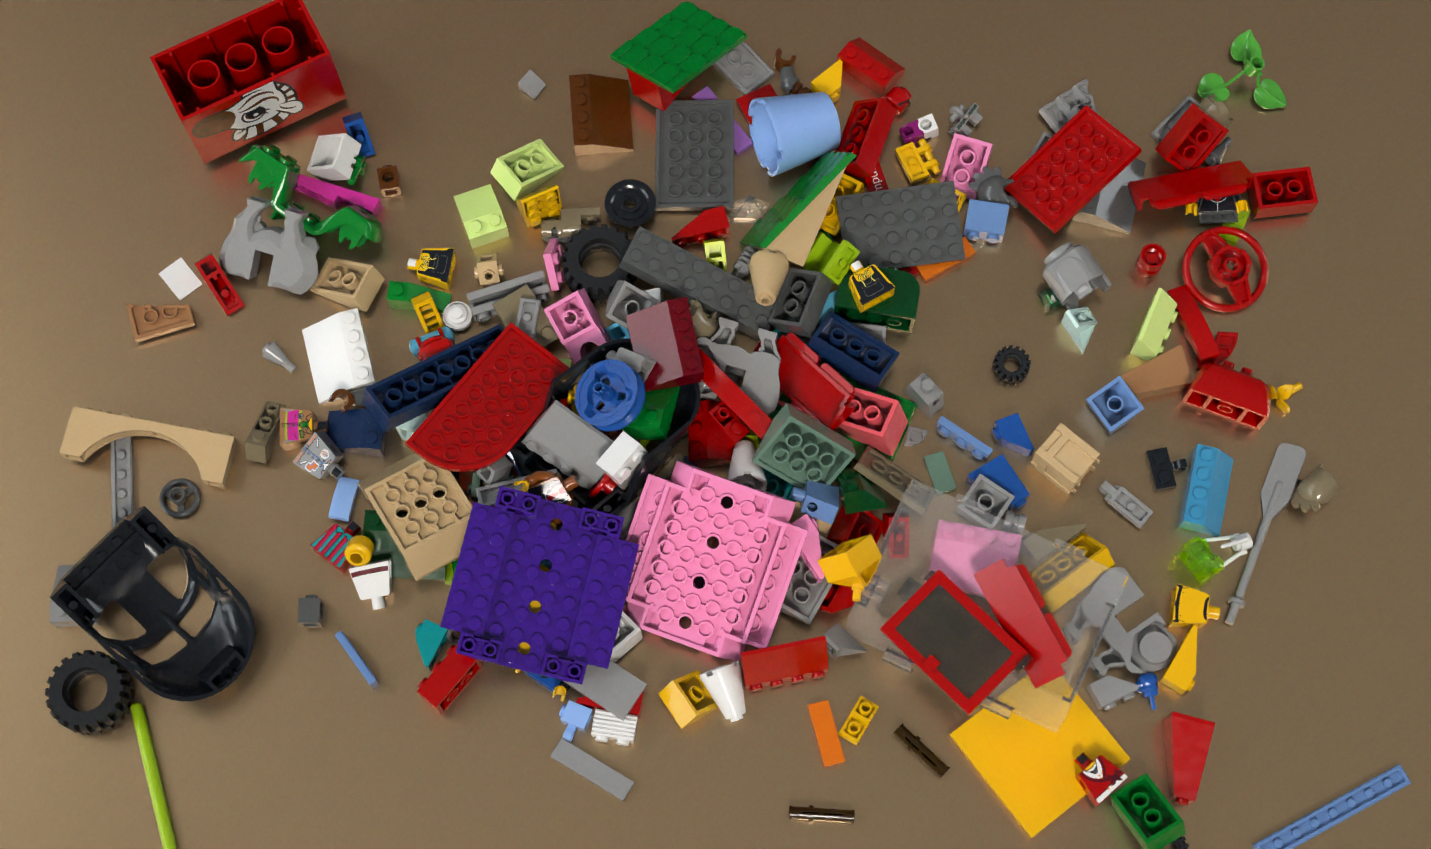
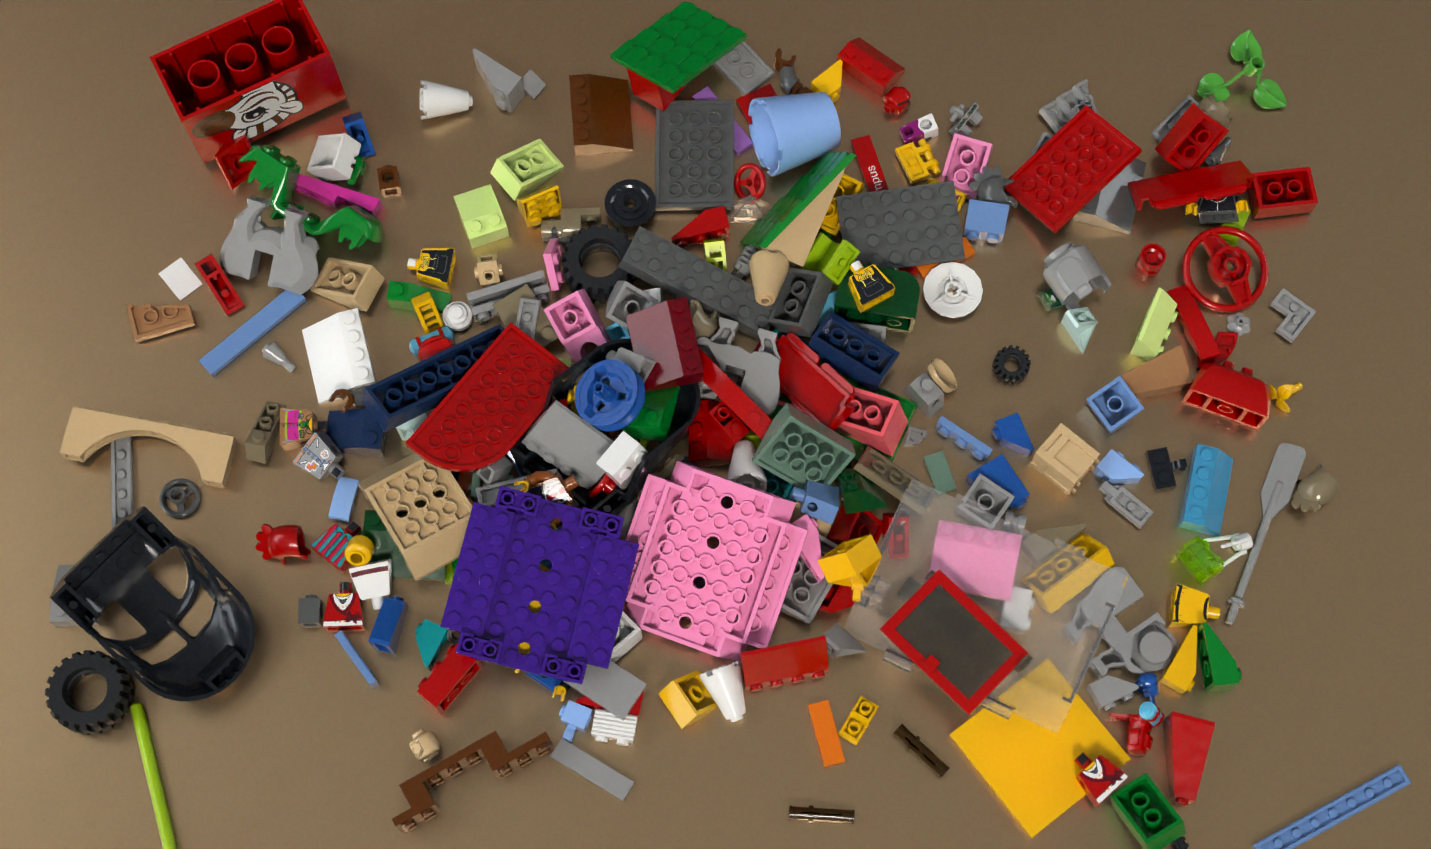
red slope [835,97,897,178] -> none
red slope [973,558,1072,689] -> none
none -> medium blue tile [199,290,307,377]
none -> red slope [214,135,257,190]
none -> red piece [255,524,311,565]
none -> torso [323,582,366,631]
none -> blue slope [368,596,408,654]
none -> reddish brown bracket [392,730,553,832]
none -> tan head [409,729,441,762]
none -> white cone [419,80,473,120]
none -> light grey slope [472,48,525,113]
none -> red piece [734,163,766,202]
none -> white piece [923,262,983,318]
none -> tan piece [927,358,957,393]
none -> light blue slope [1093,449,1144,485]
none -> red piece [1109,701,1165,756]
none -> green slope [1197,622,1242,694]
none -> light grey plant [1226,313,1251,337]
none -> light grey plate [1270,288,1316,343]

